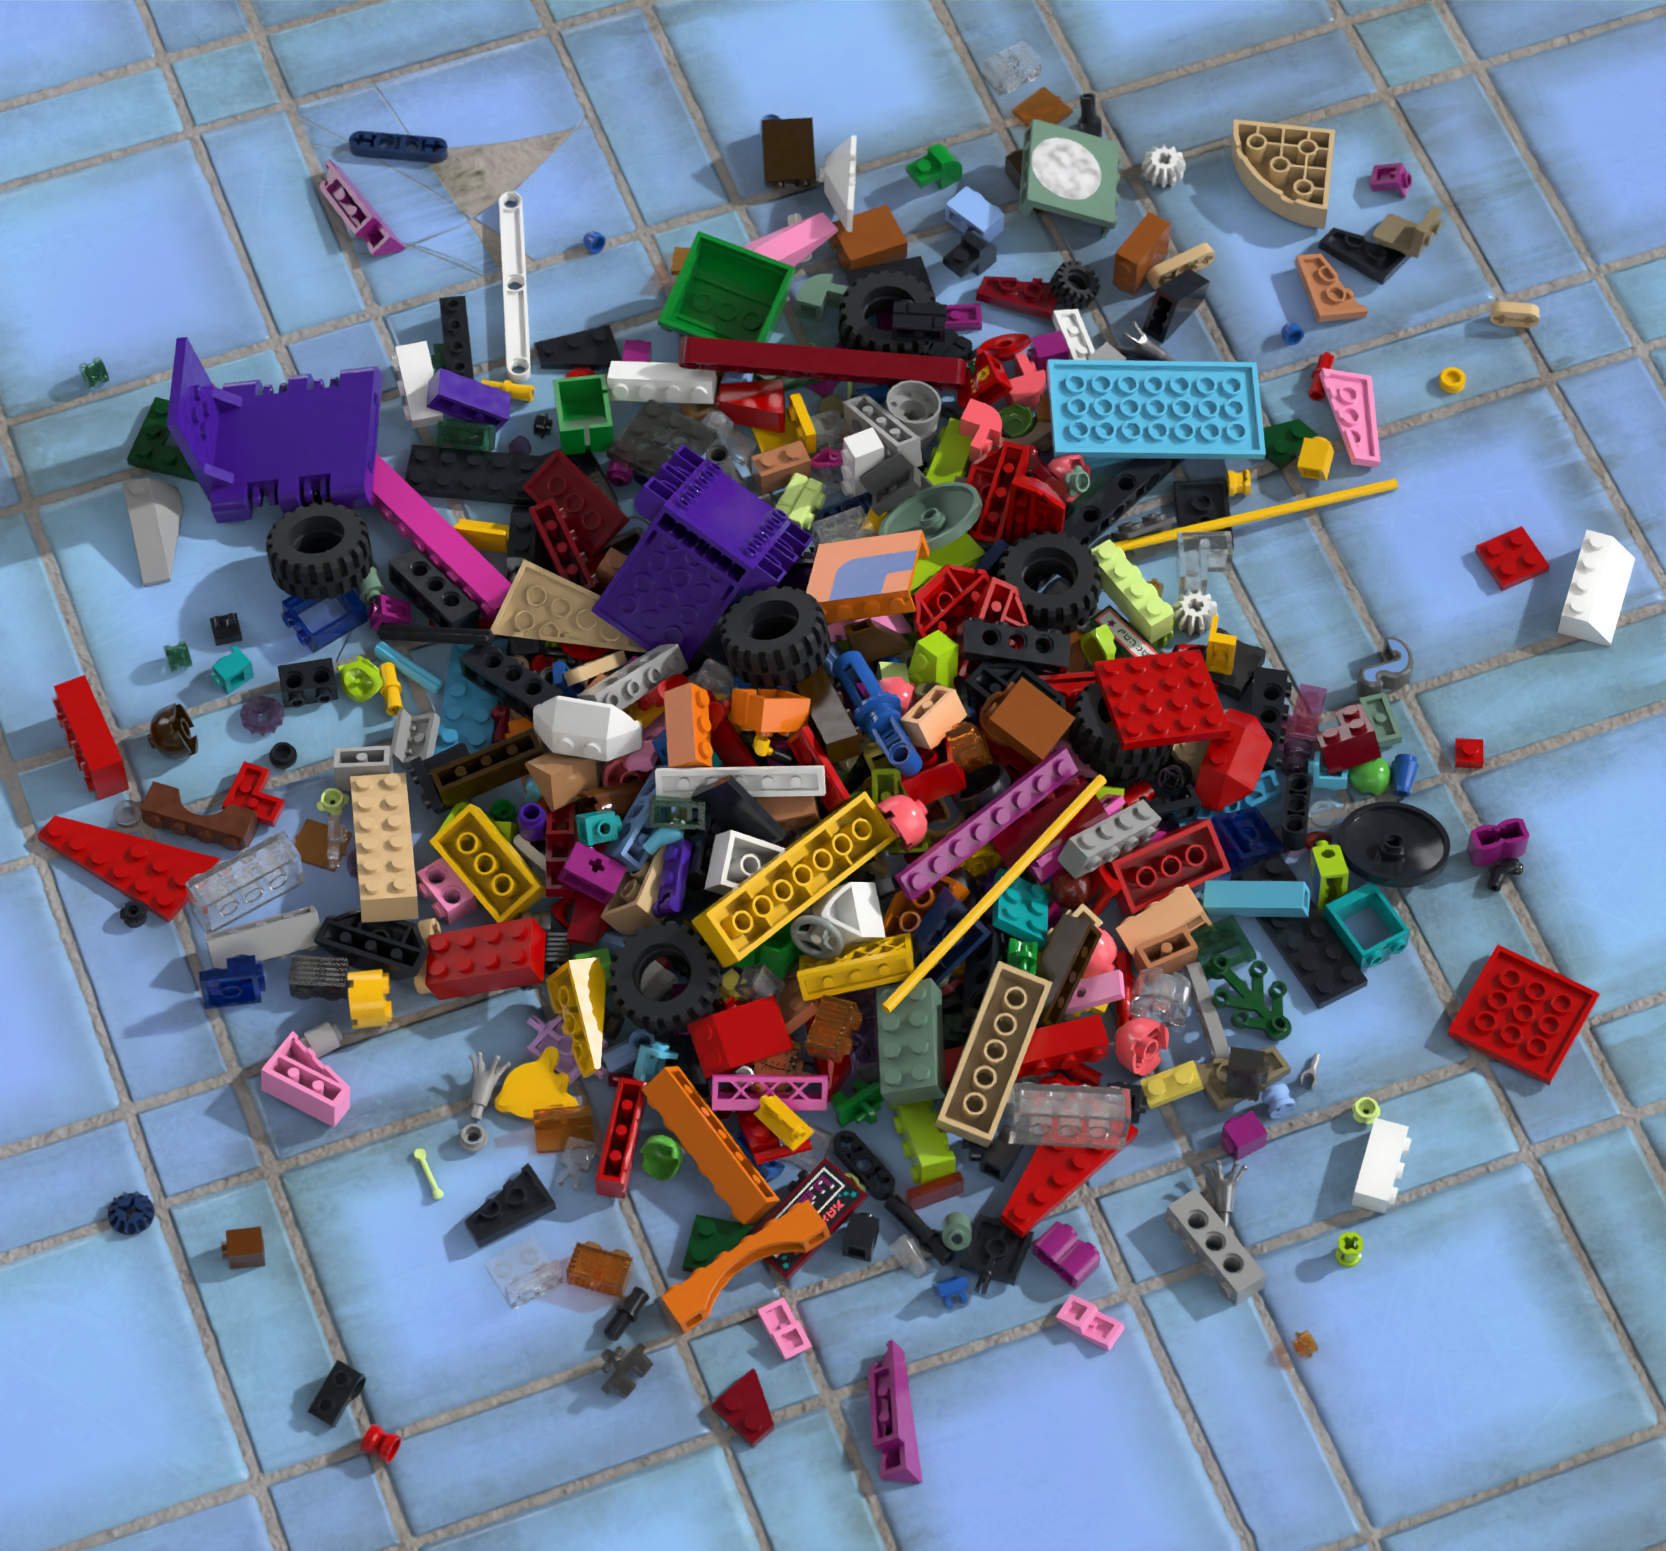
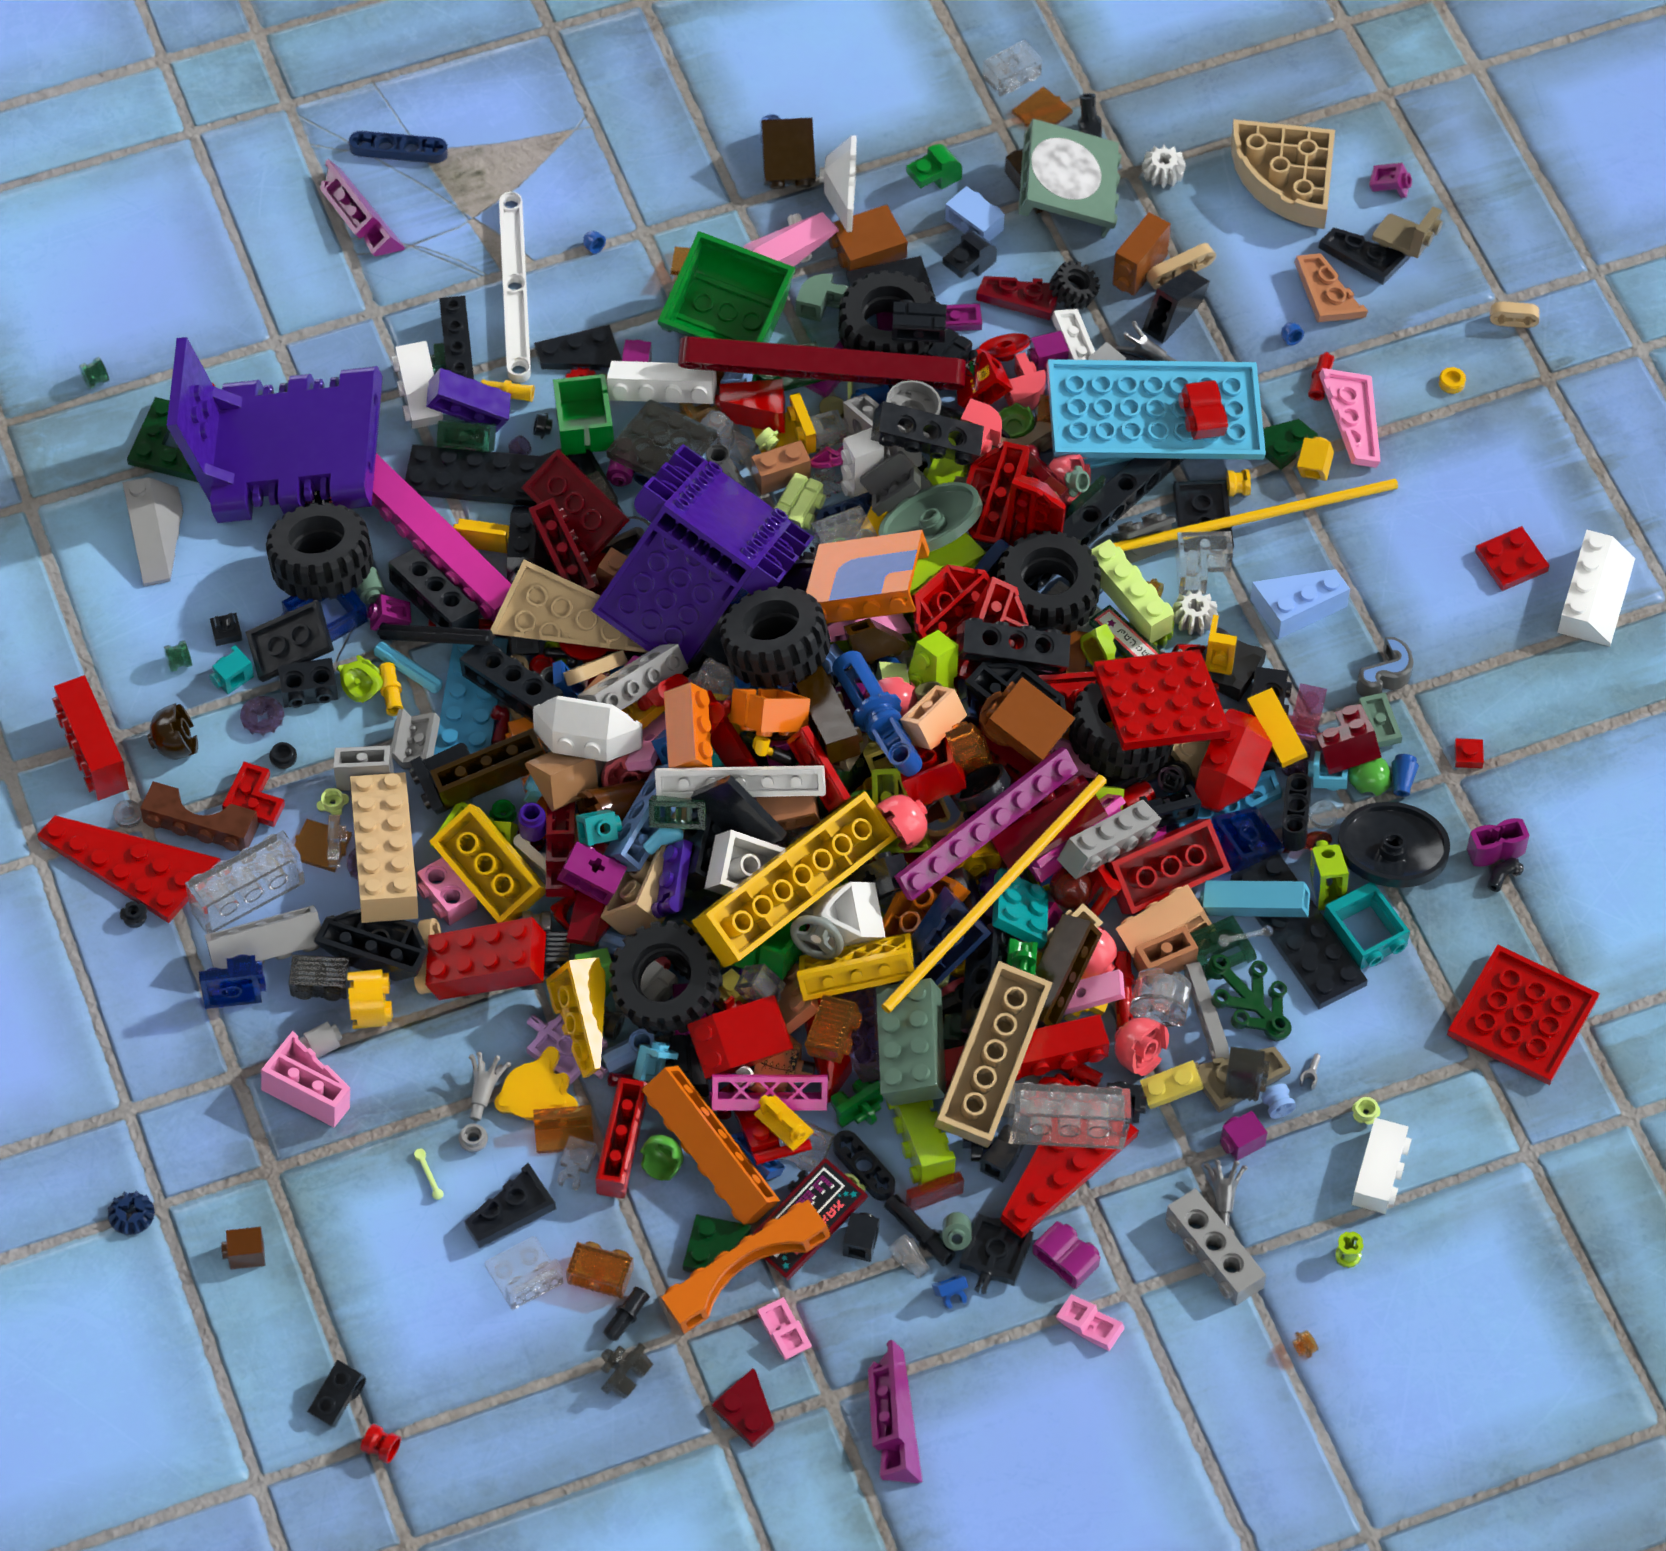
none -> black tile [246,600,334,682]
none -> yellowish green plate [755,427,779,451]
none -> black brick [870,401,984,465]
none -> red brick [1178,380,1228,440]
none -> clear hinge [1218,926,1273,947]
none -> yellow tile [1247,688,1308,768]
none -> light blue wedge [1250,569,1350,639]

